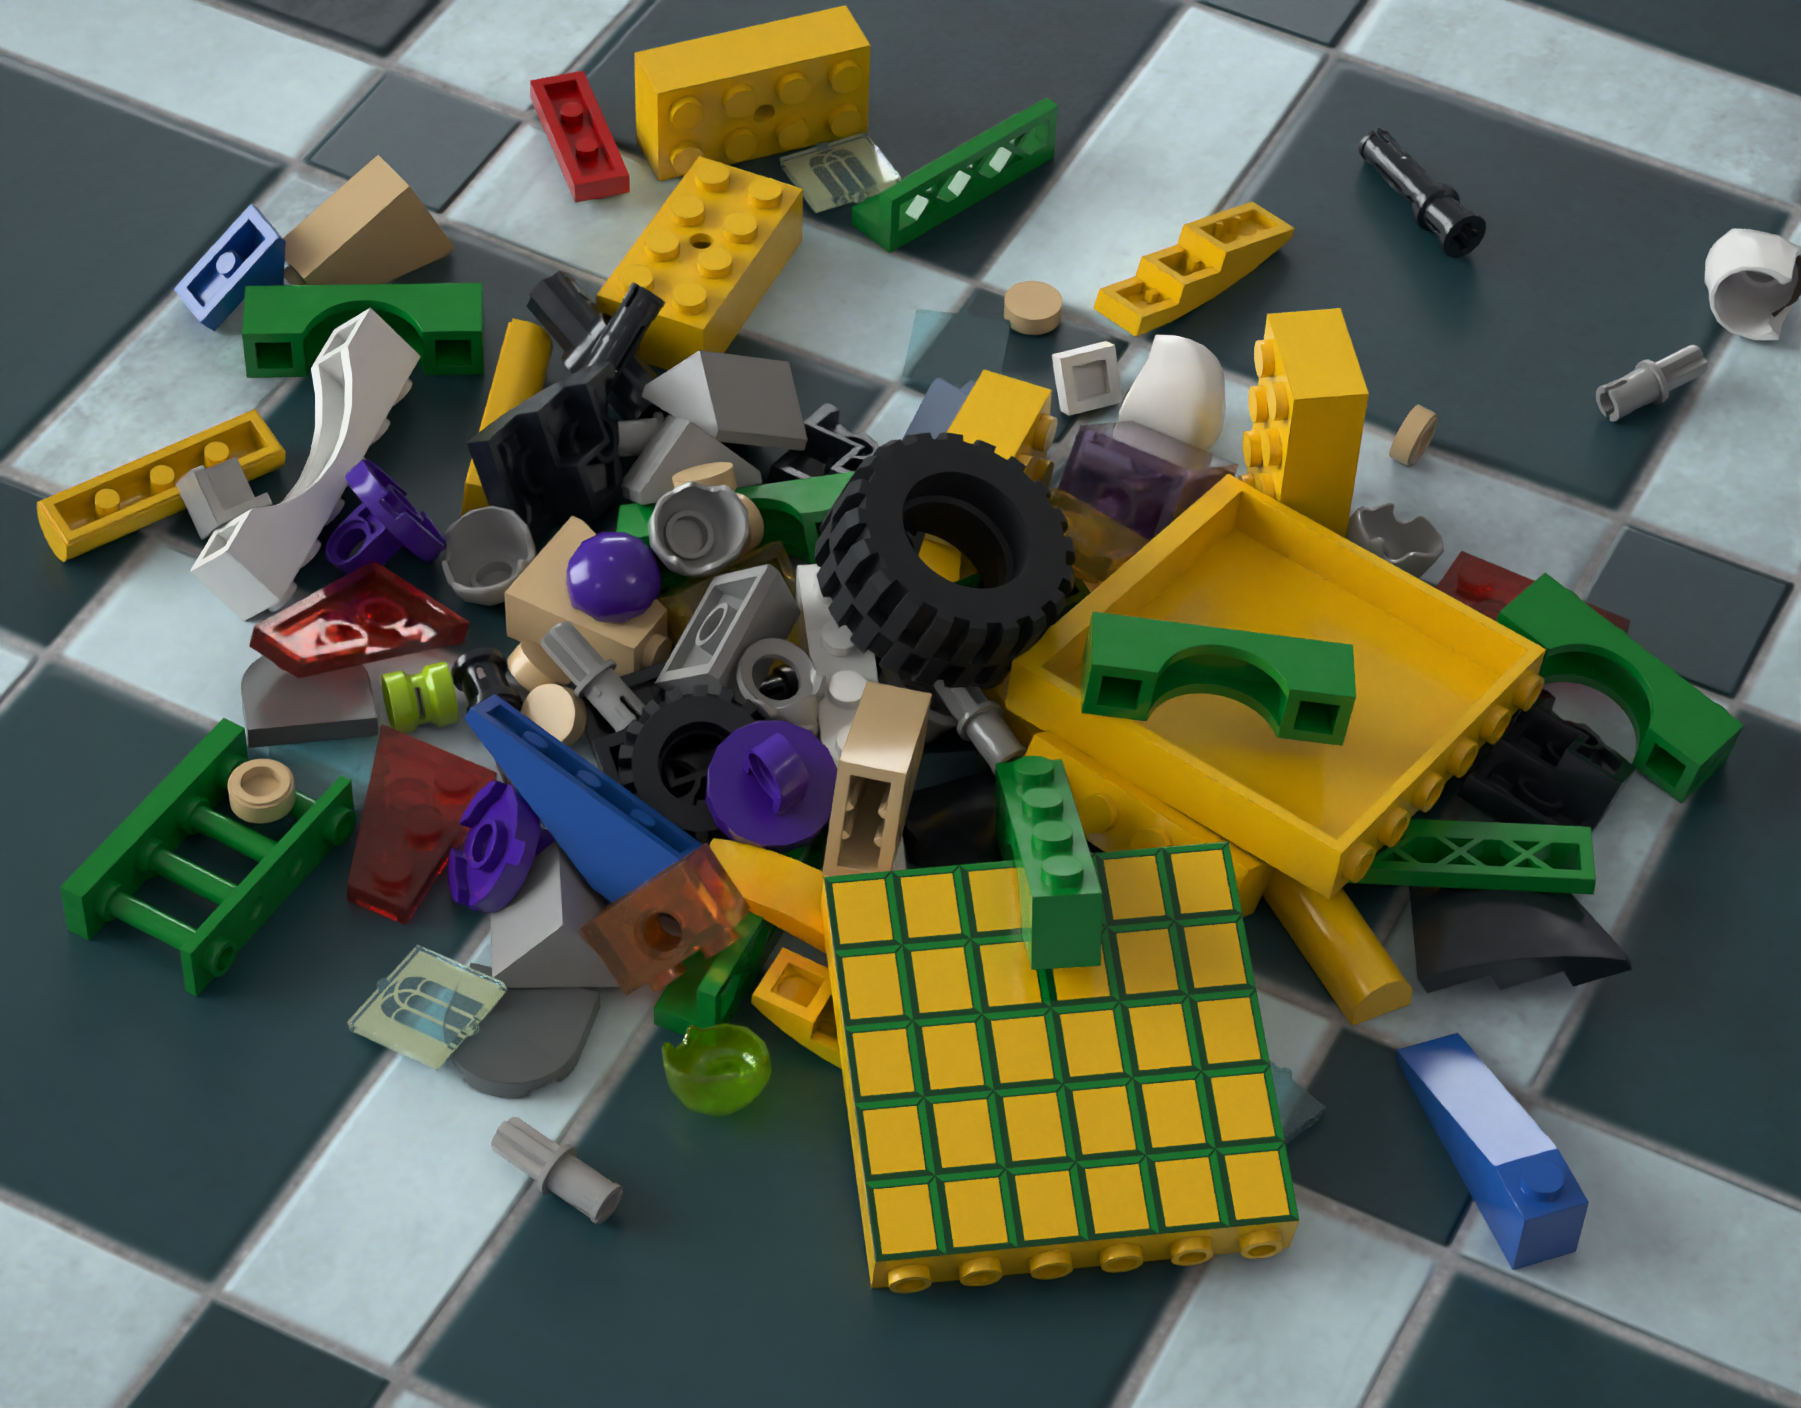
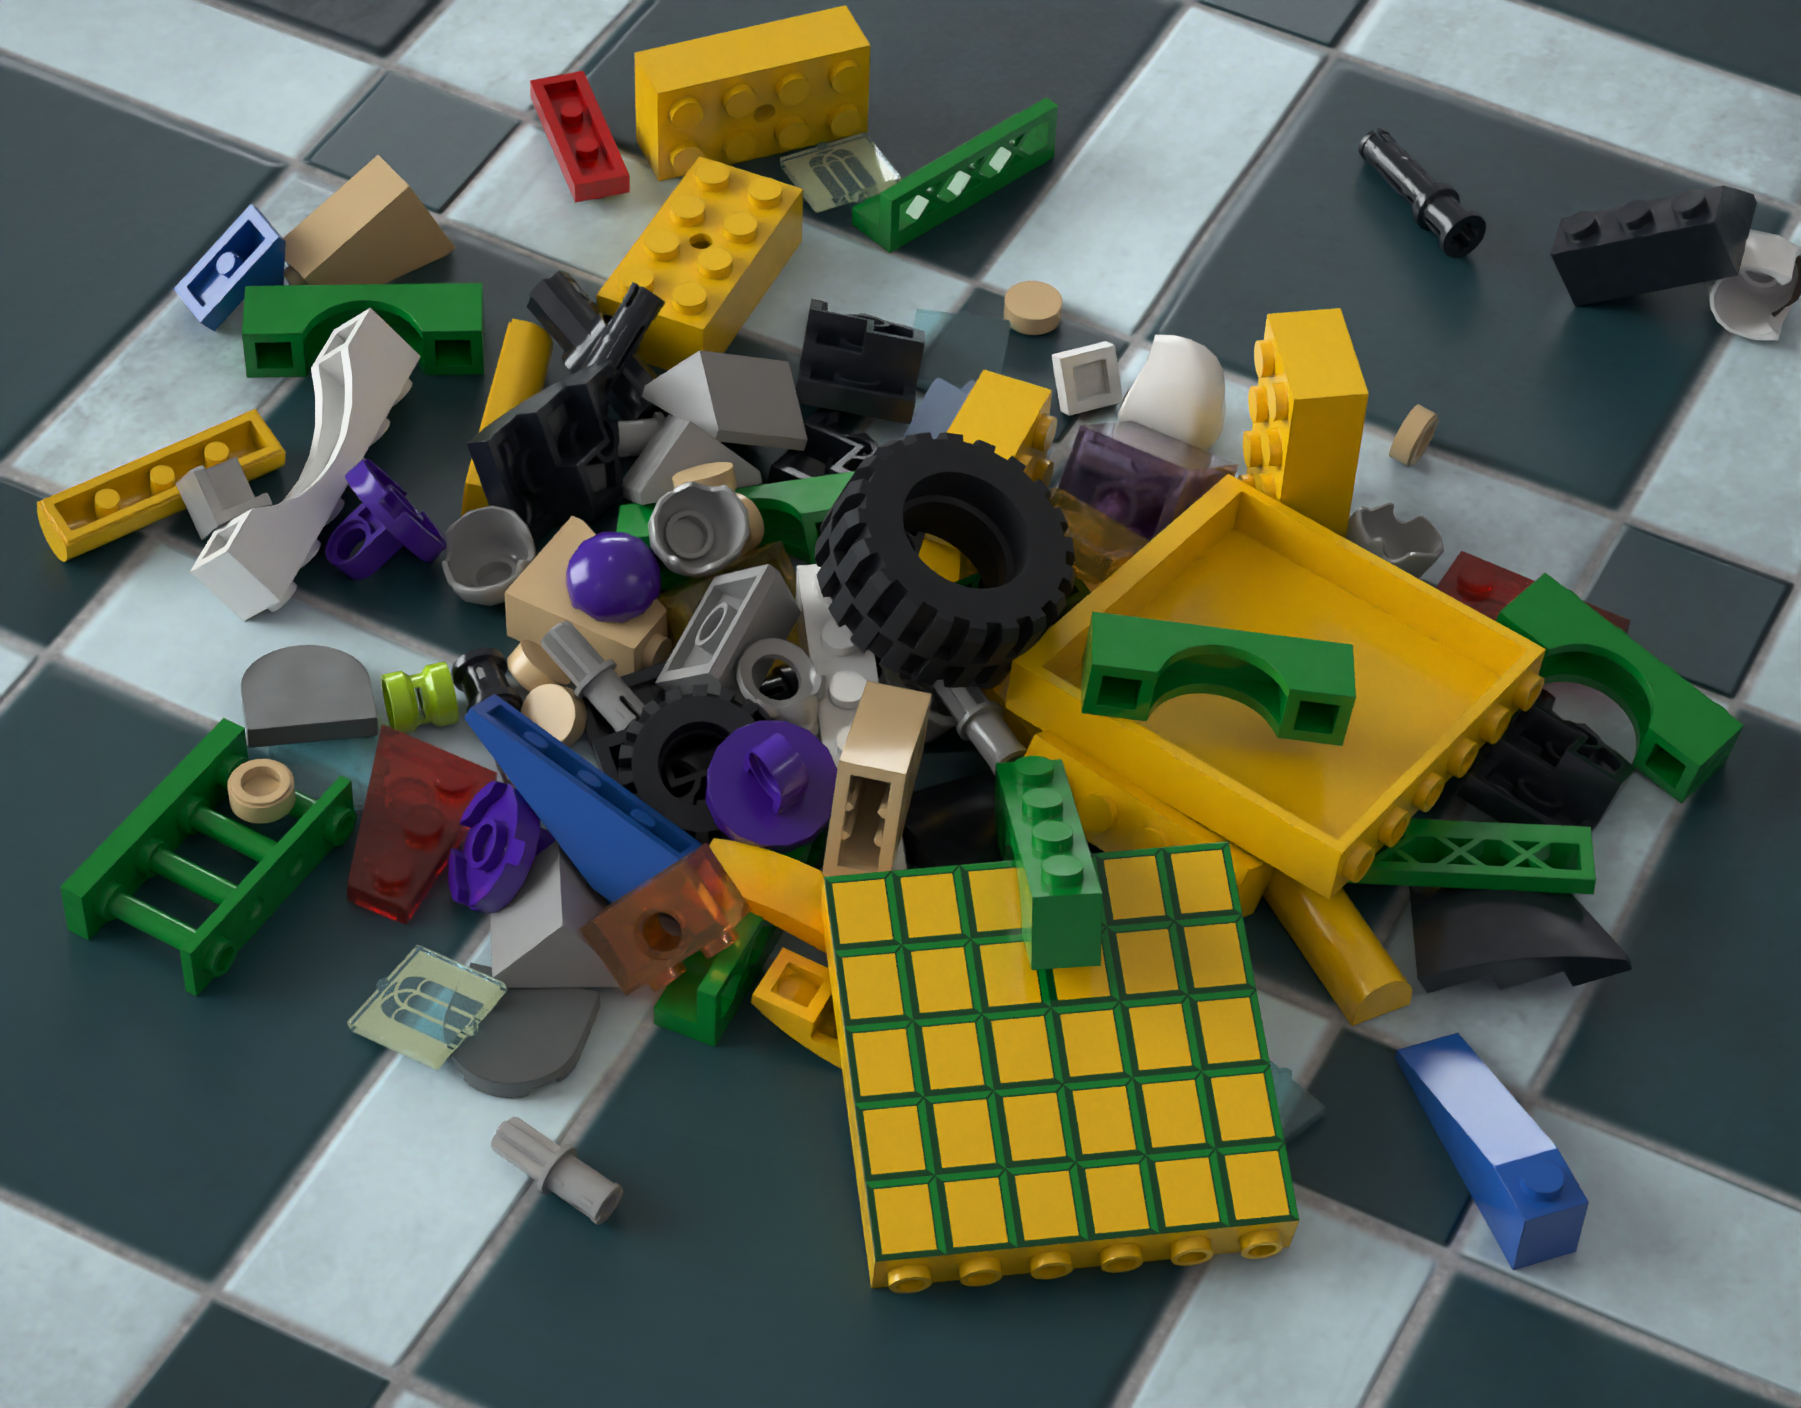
clear red wing [249,560,470,679] -> none
clear neon green hair [662,1023,772,1117] -> none
yellow slope [1093,201,1295,337] -> none
light grey axle [1595,345,1708,422] -> none
none -> black slope [795,299,925,424]
none -> black slope [1550,185,1757,306]

